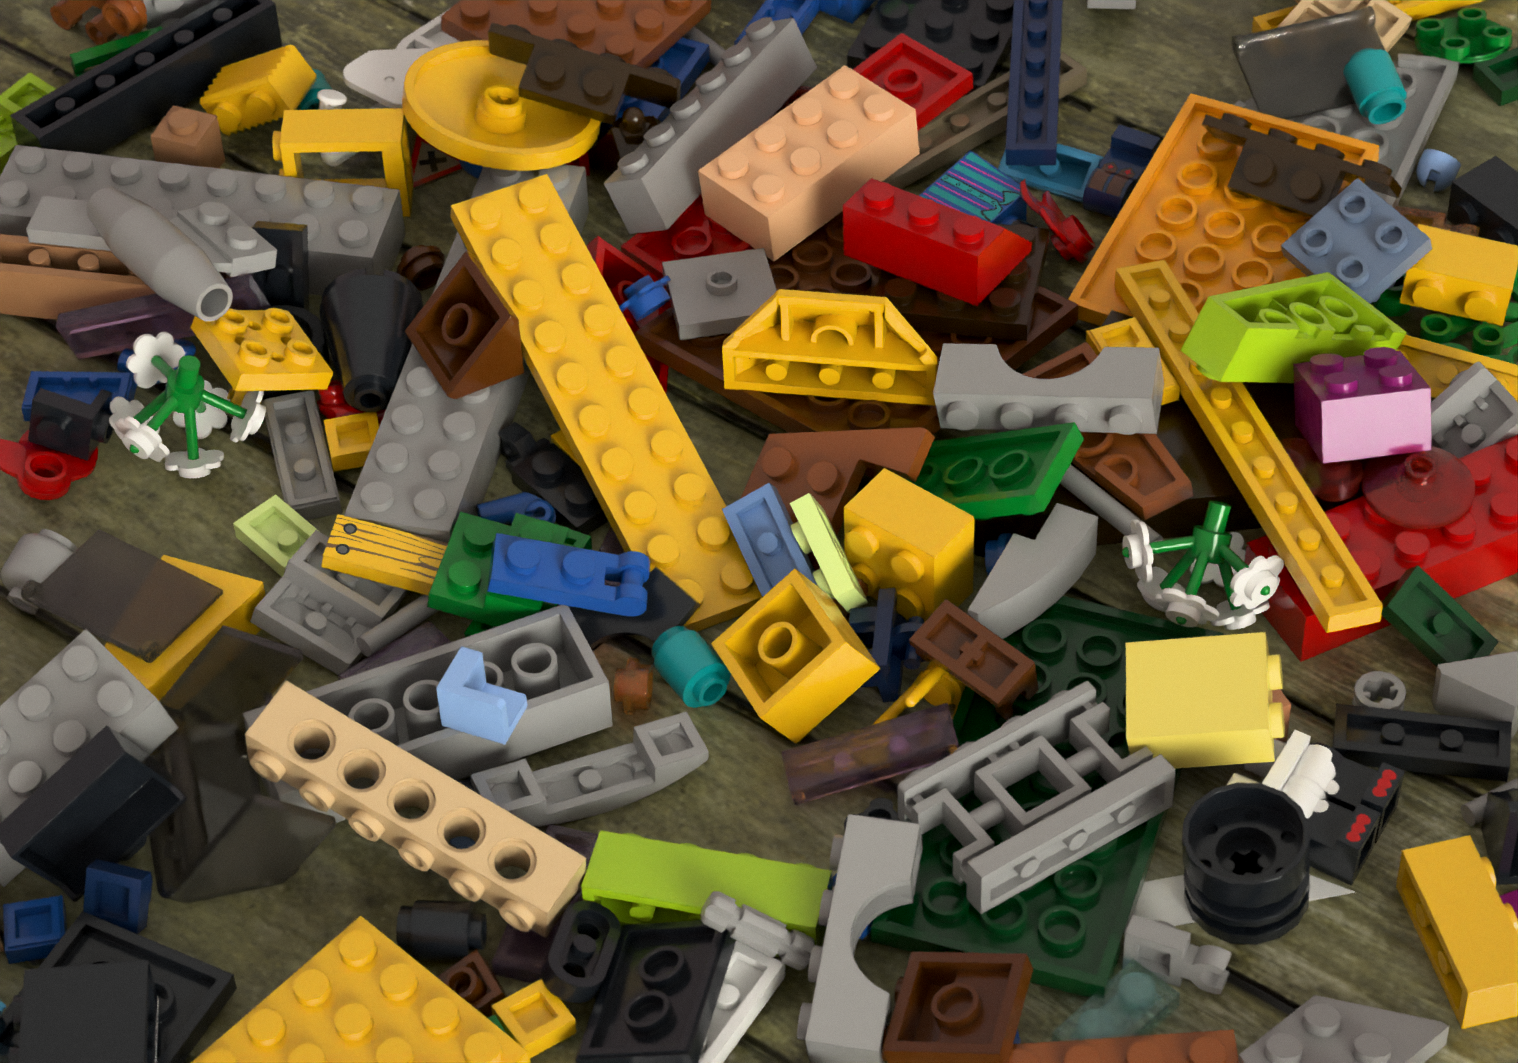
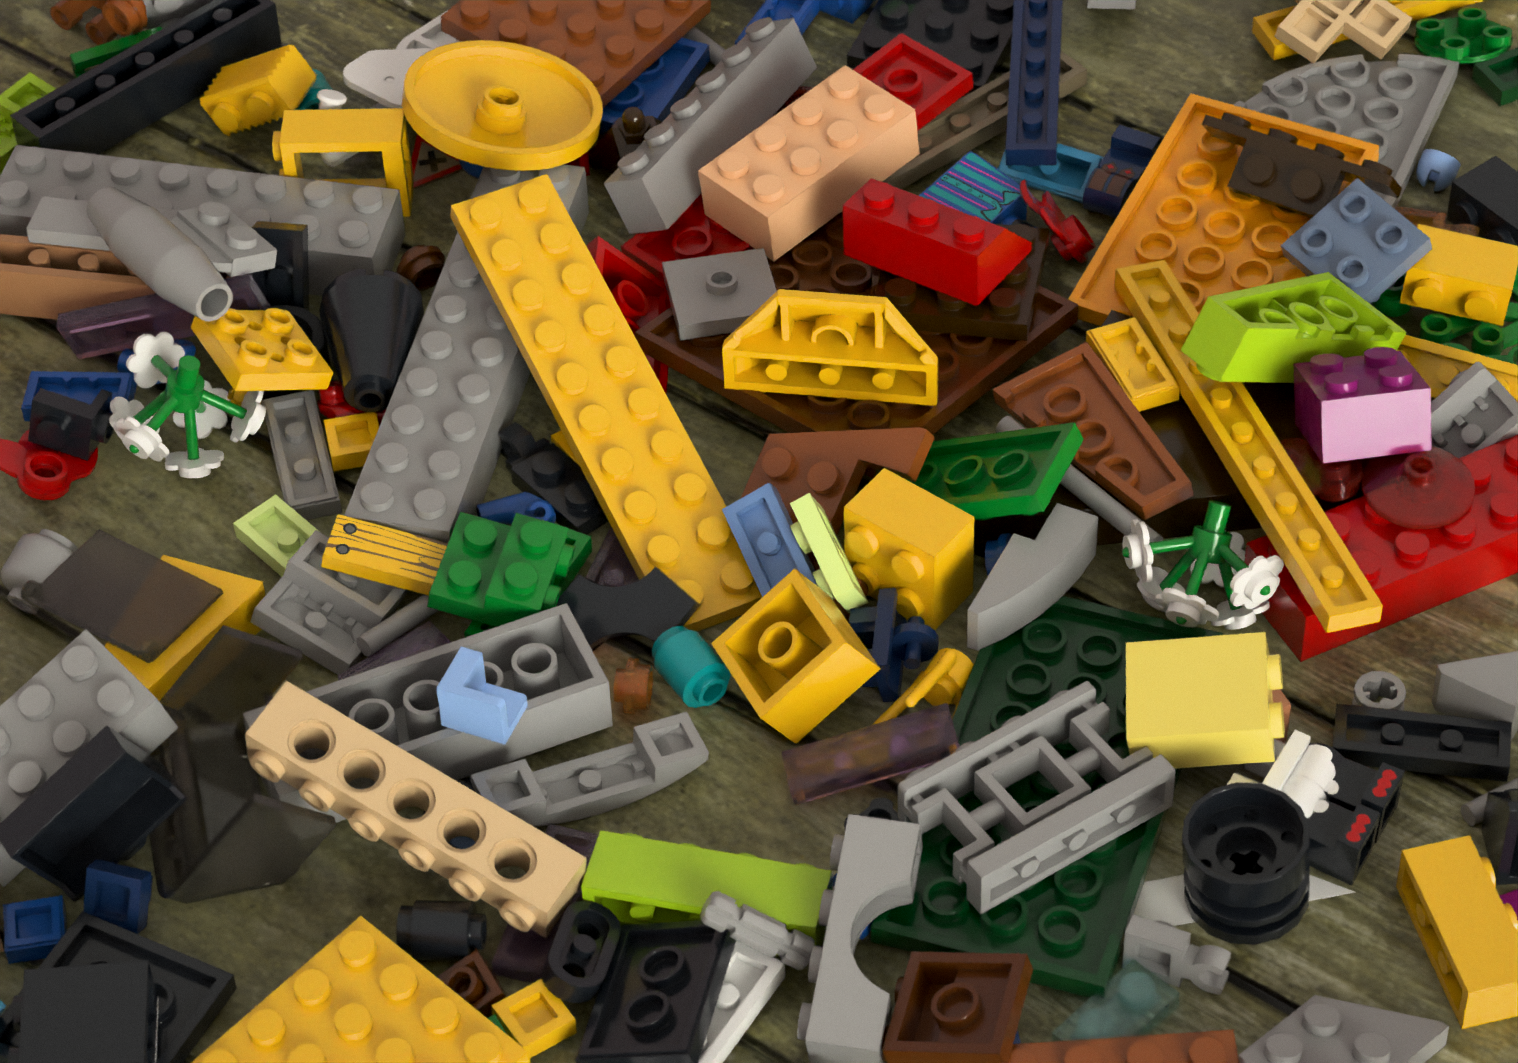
medium nougat brick [150,105,225,168] -> none
reddish brown slope [405,251,524,399] -> none
blue plate [487,533,650,617] -> none
dark brown bracket [488,23,681,125] -> none
blue plate [619,275,671,321] -> none
reddish brown hinge [909,599,1039,720] -> none
light grey arch [933,343,1164,435] -> none
clear smoke piece [1231,6,1385,120] -> none
teal brick [1343,48,1407,124] -> none
dark green plate [1381,565,1499,667] -> none

